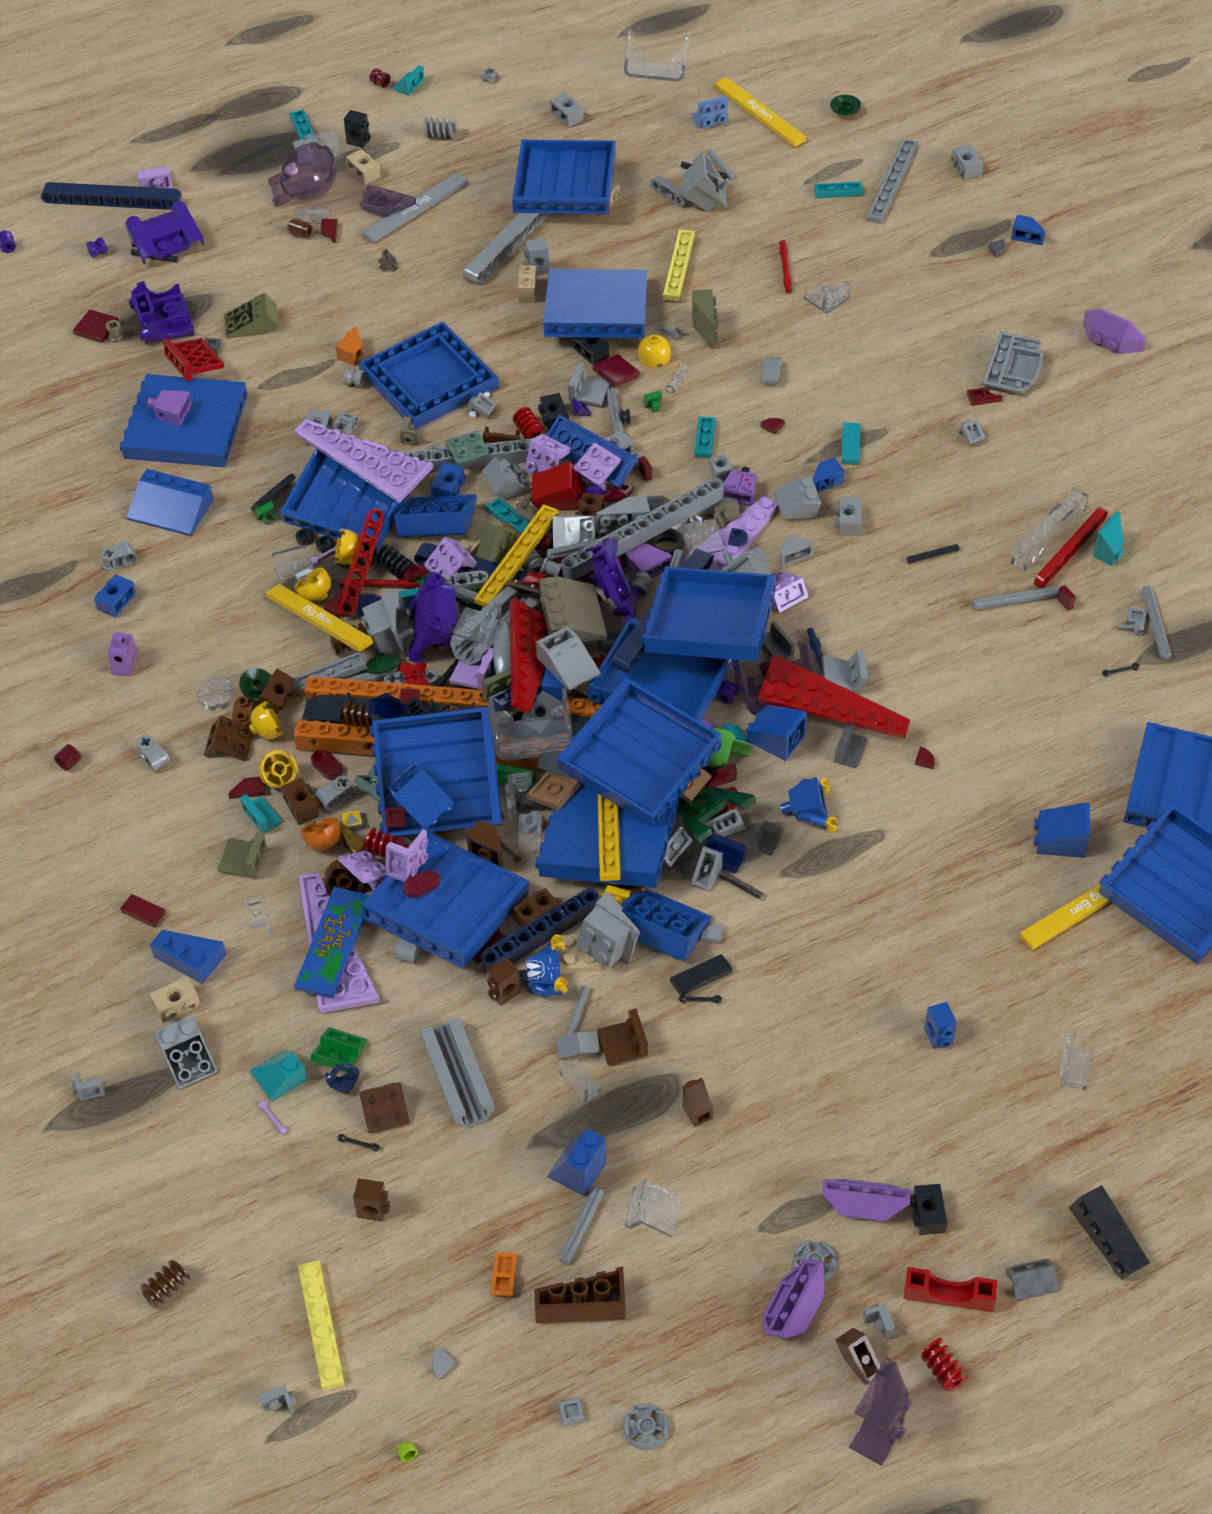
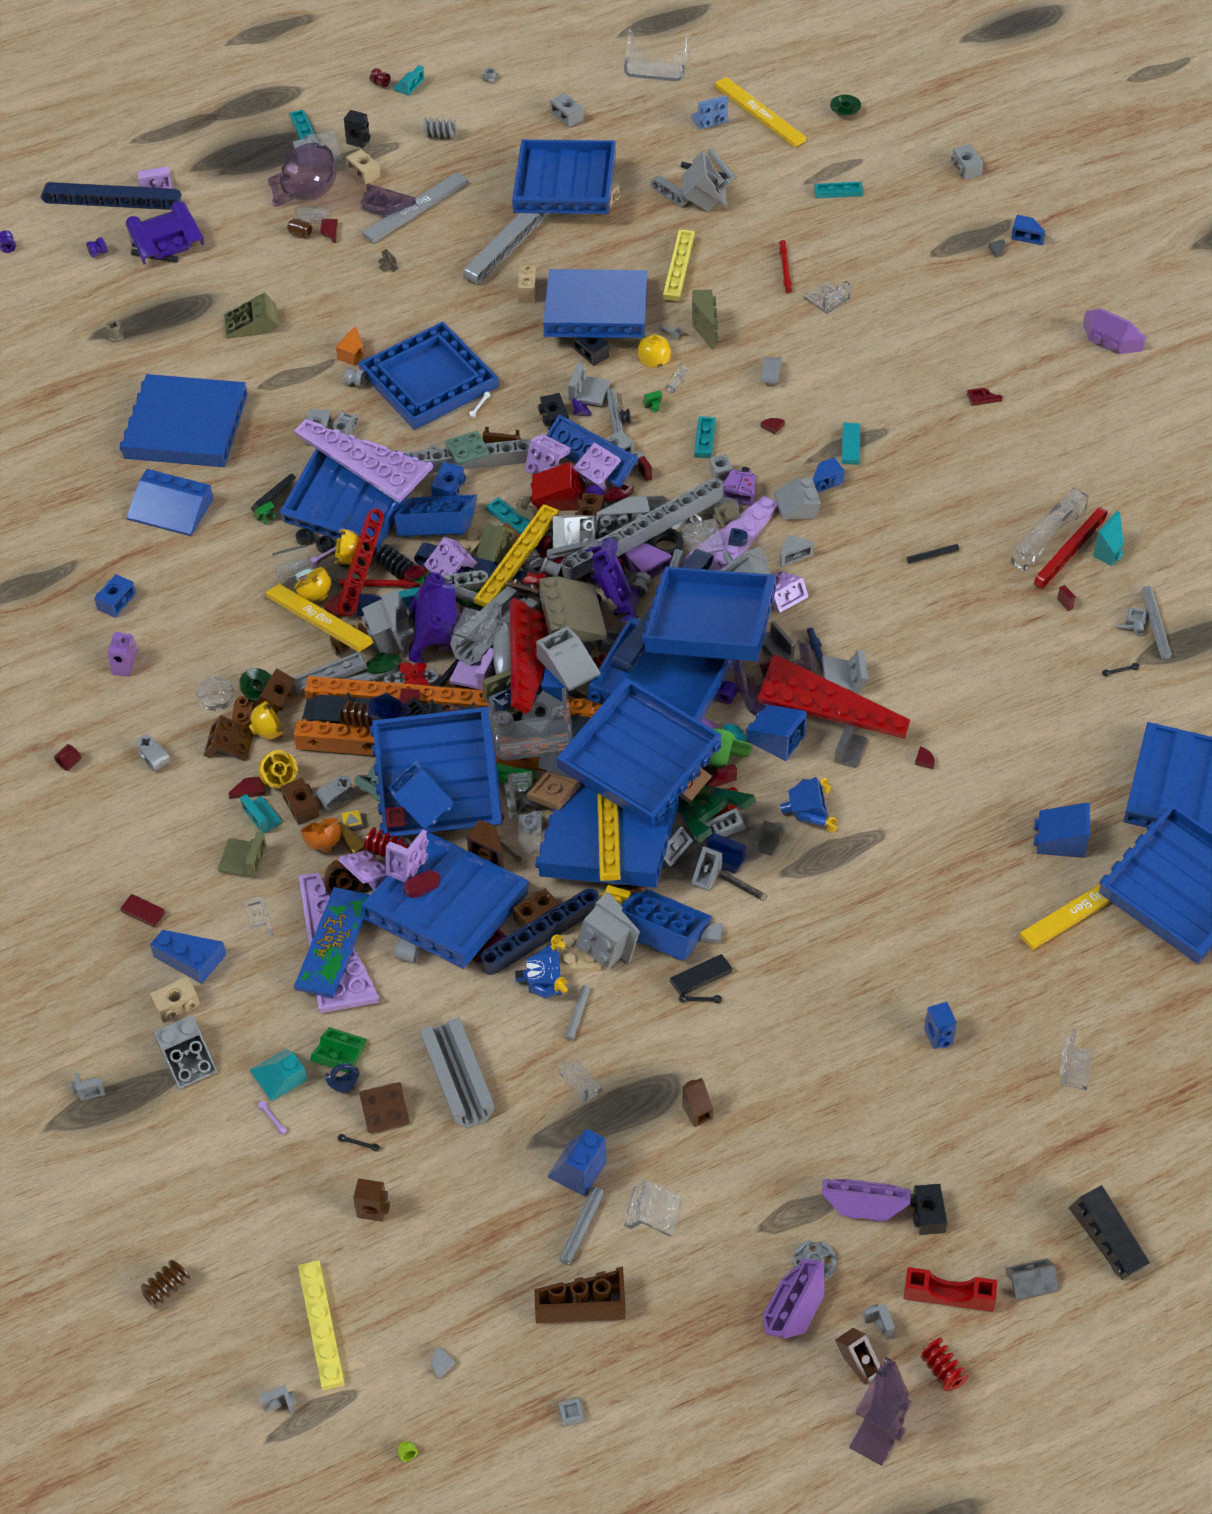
dark red tile [73,309,119,343] -> none
light grey piece [100,542,137,572] -> none
dark purple piece [128,281,195,343] -> none
medium lavender torso [147,390,192,427] -> none
red fence [163,338,224,381] -> none
dark grey tile [204,337,222,355] -> none
dark red tile [311,750,342,780] -> none
dark tan bracket [400,416,418,445] -> none
light grey bracket [467,392,497,418] -> none
light grey slope [482,457,532,499] -> none
reddish brown brick [486,957,521,1006] -> none
orange slope [490,1252,518,1297] -> none
red piece [513,407,544,439] -> none
light grey brick [523,238,549,275] -> none
light grey slope [556,1031,600,1059] -> none
dark red tile [592,354,640,387] -> none
reddish brown bracket [597,1008,648,1065] -> none
light grey piece [623,1403,669,1451] -> none
light grey brick [835,497,861,536] -> none
light grey tile [866,138,918,224] -> none
light grey bracket [957,420,986,446] -> none
light grey axle [972,586,1060,610] -> none
light grey slope [983,331,1043,394] -> none

